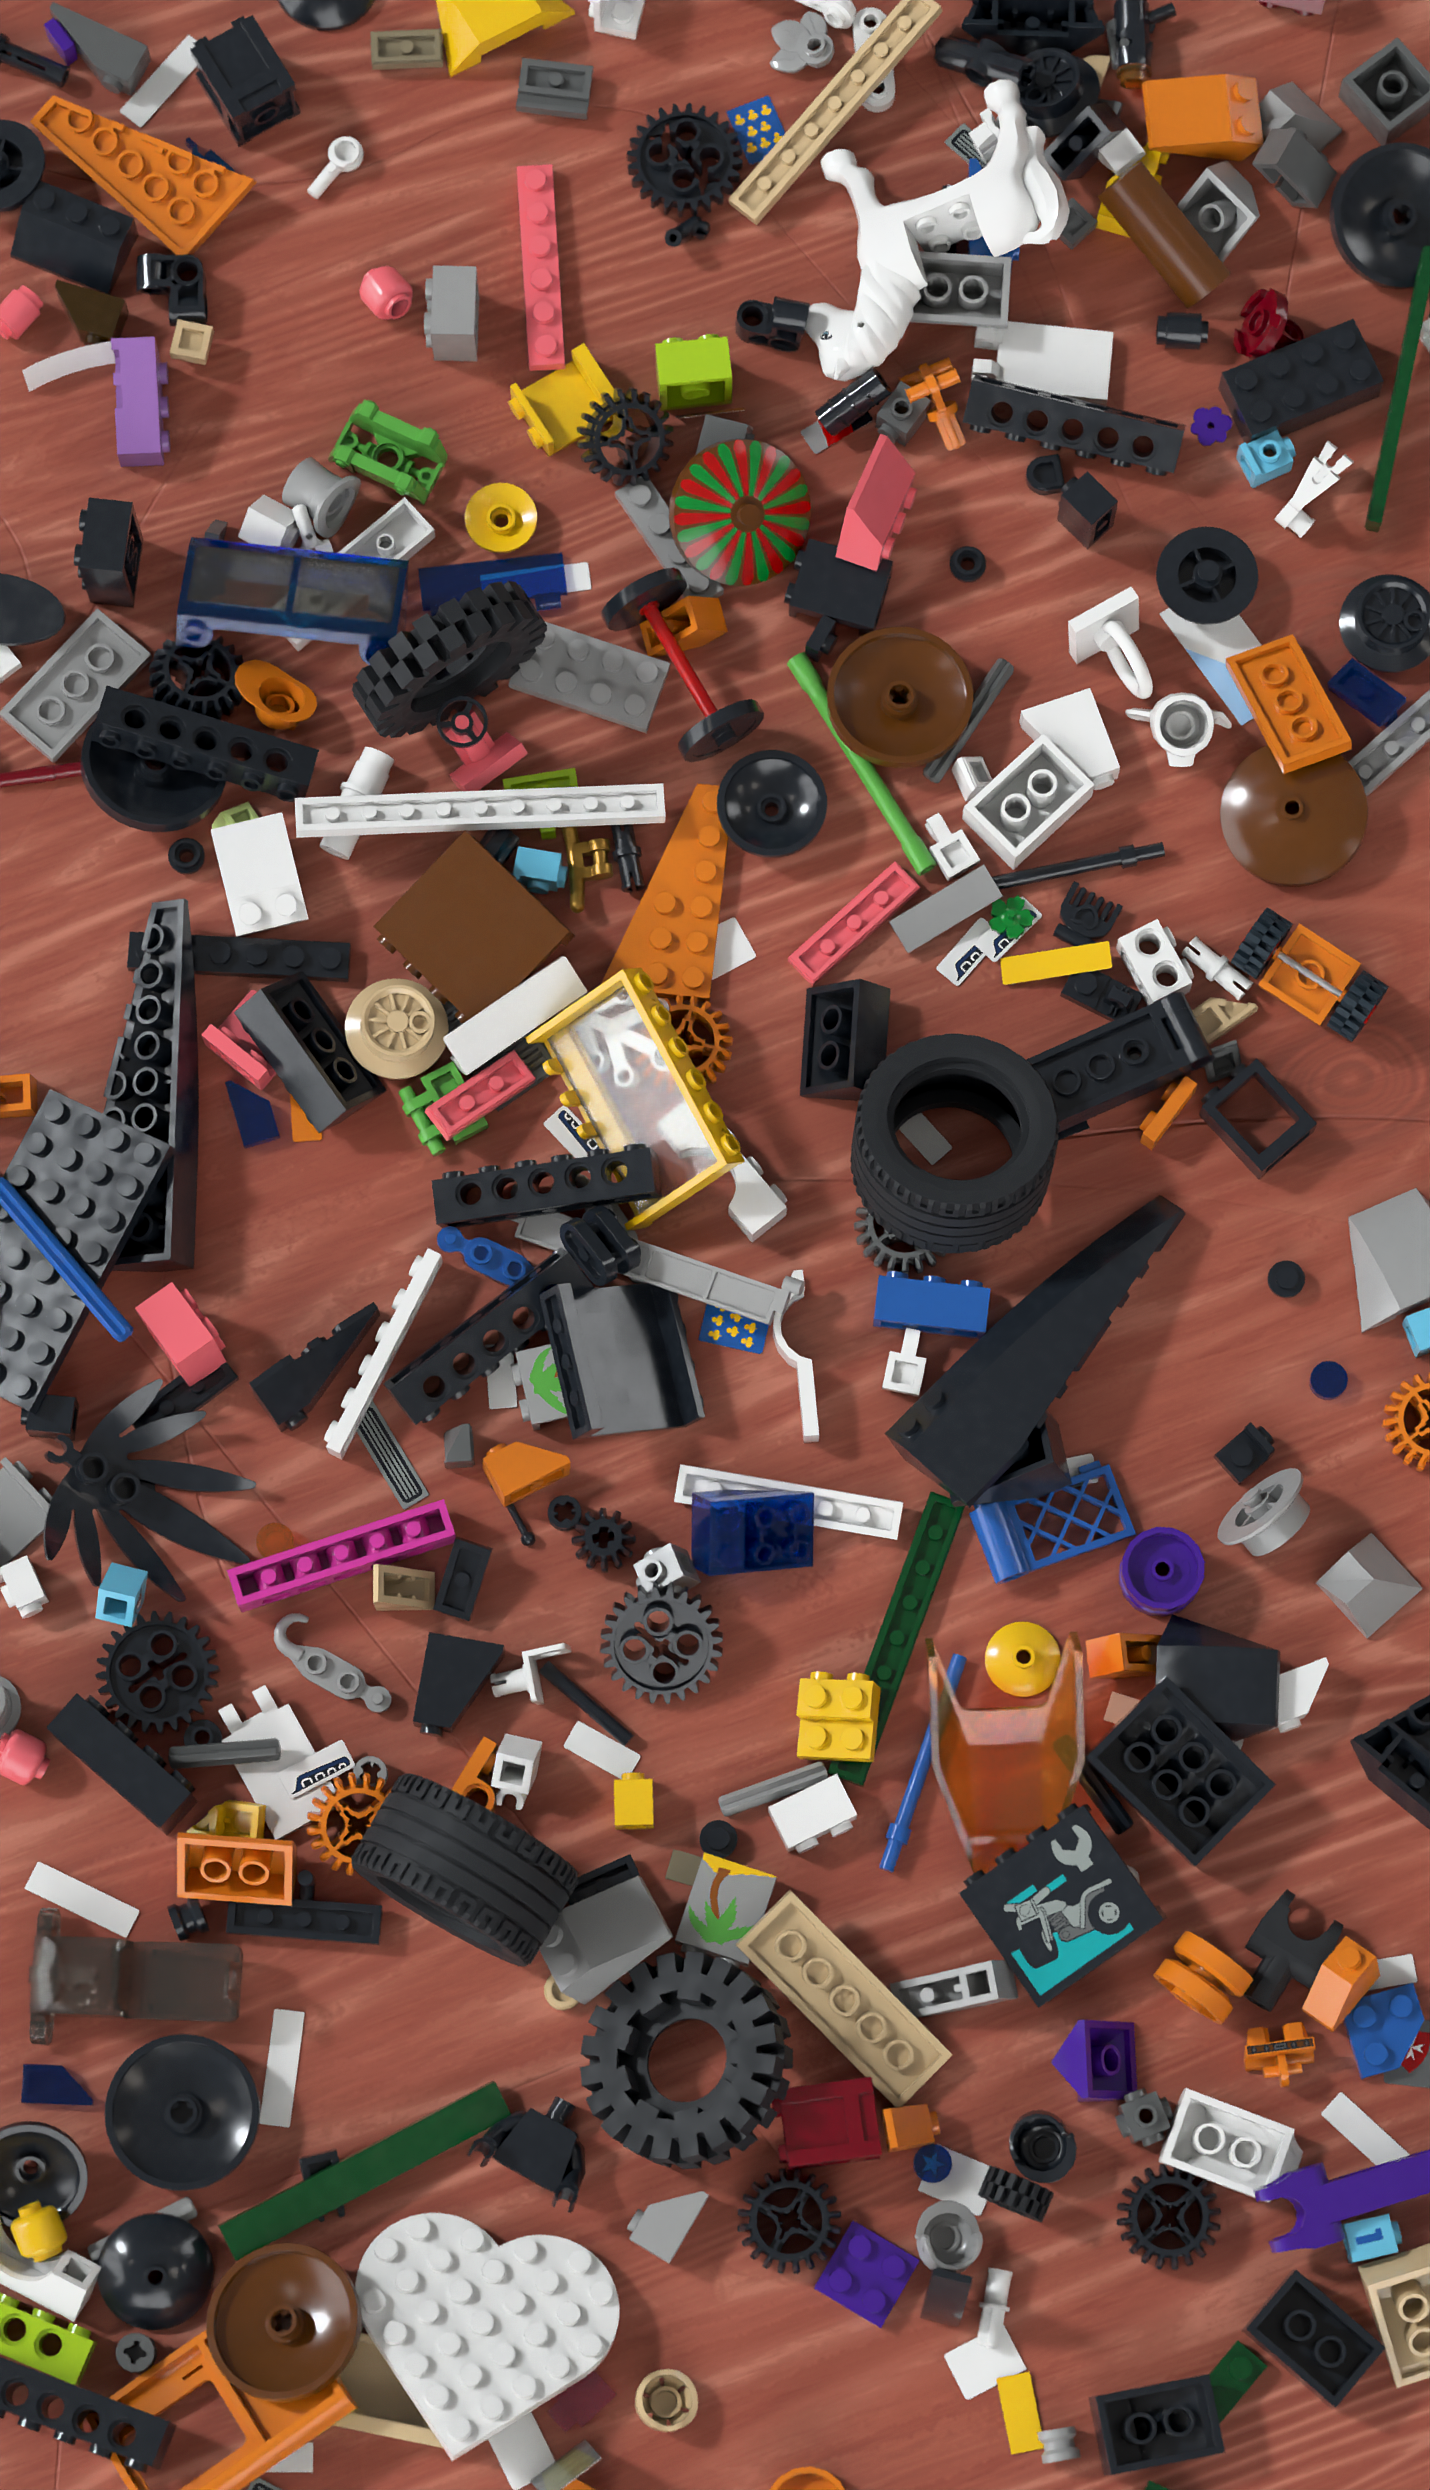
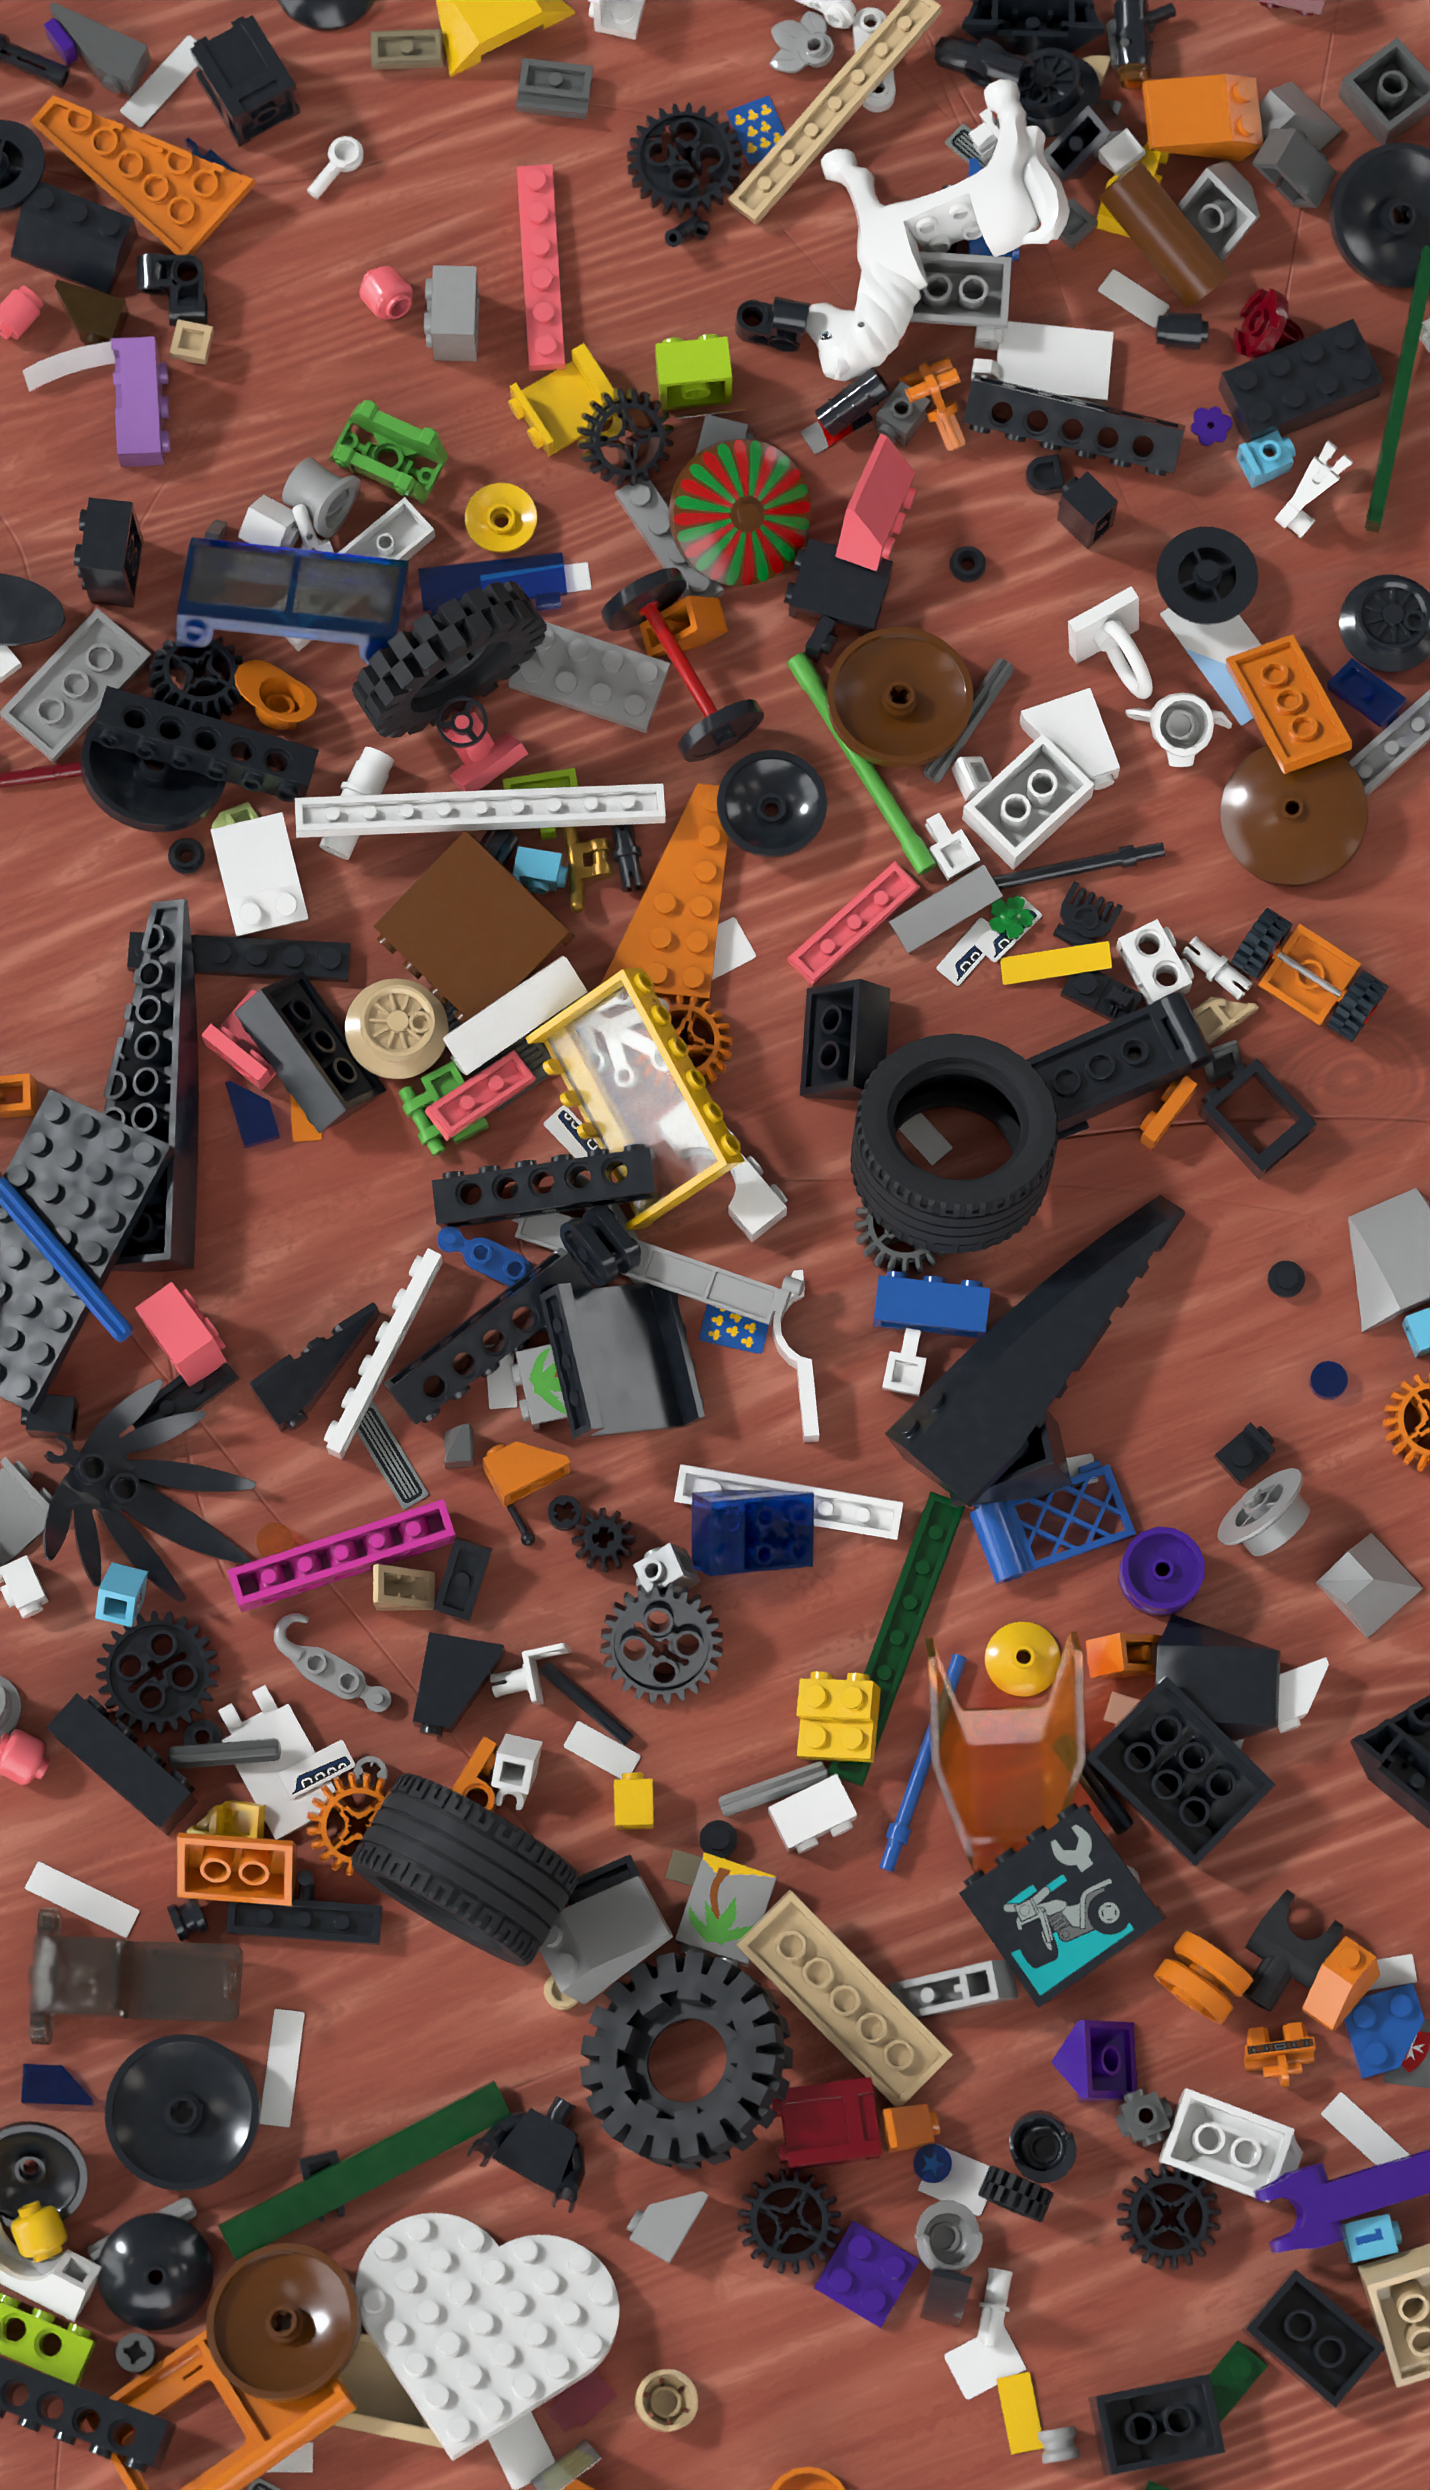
none -> white sticker [1098,269,1169,327]

